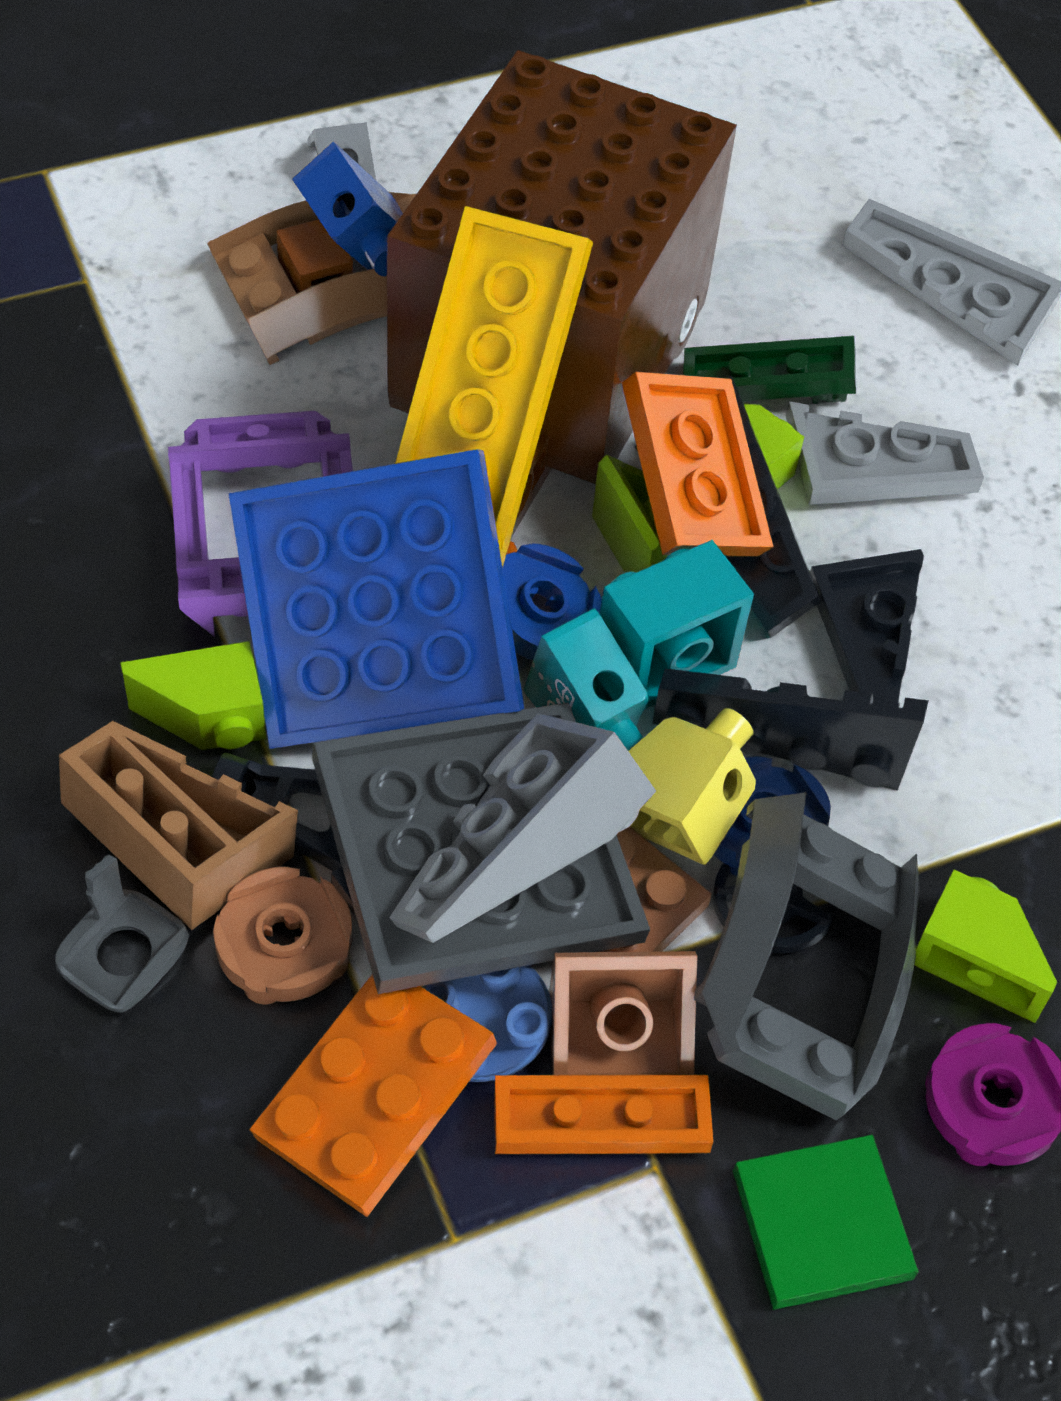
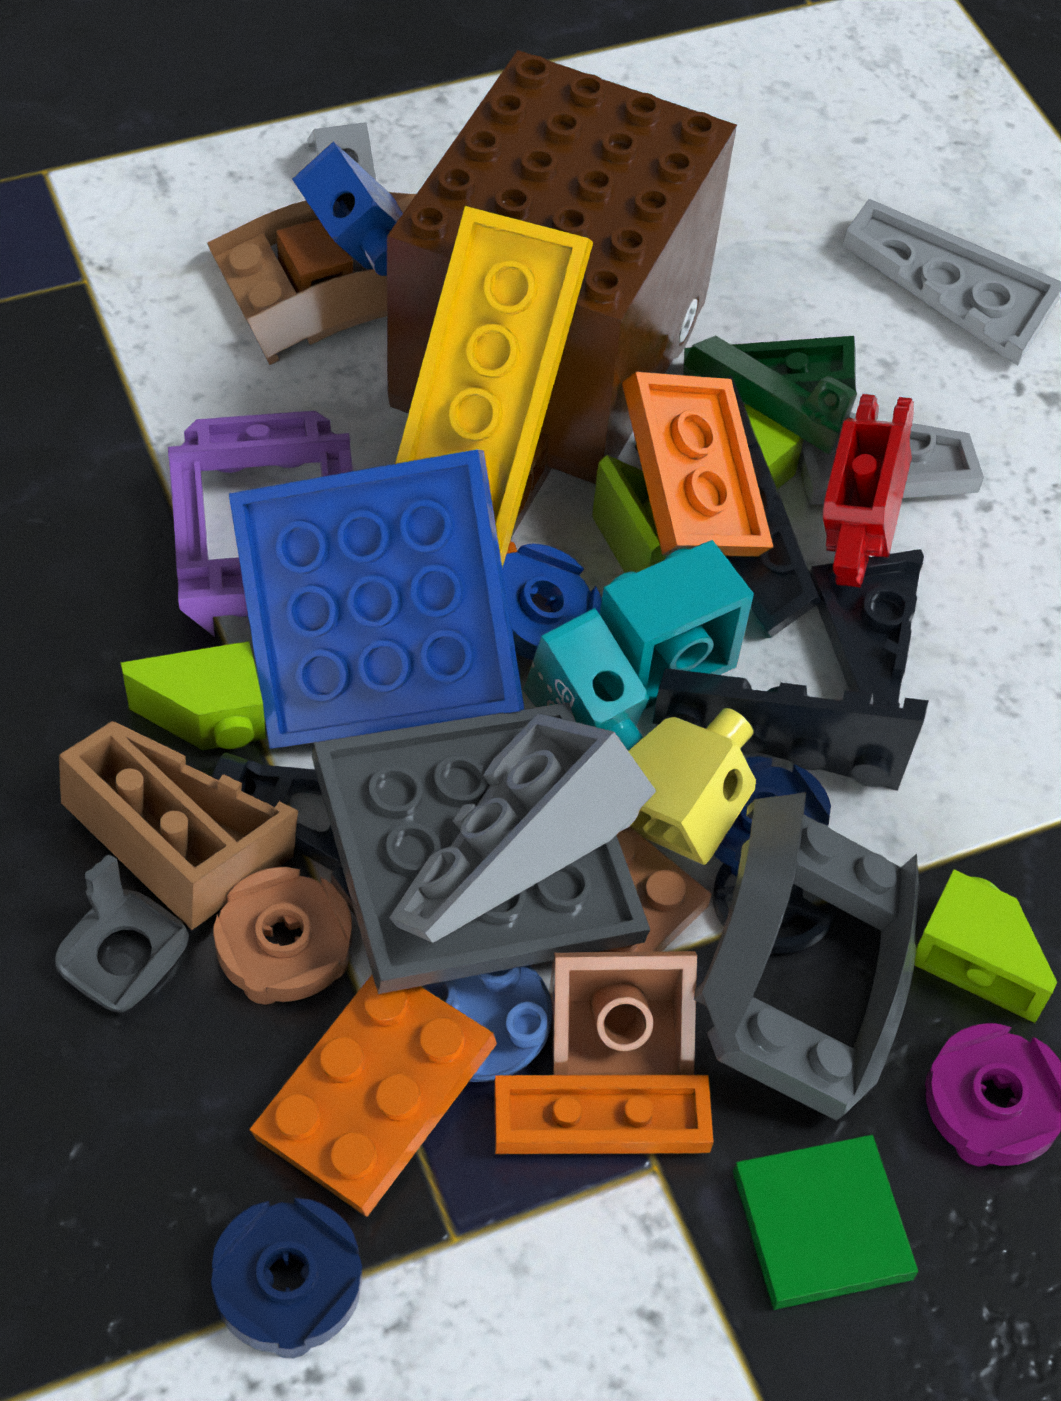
none -> dark blue plate [211,1198,363,1358]
none -> dark green hinge [683,335,857,454]
none -> red hinge [823,394,914,588]

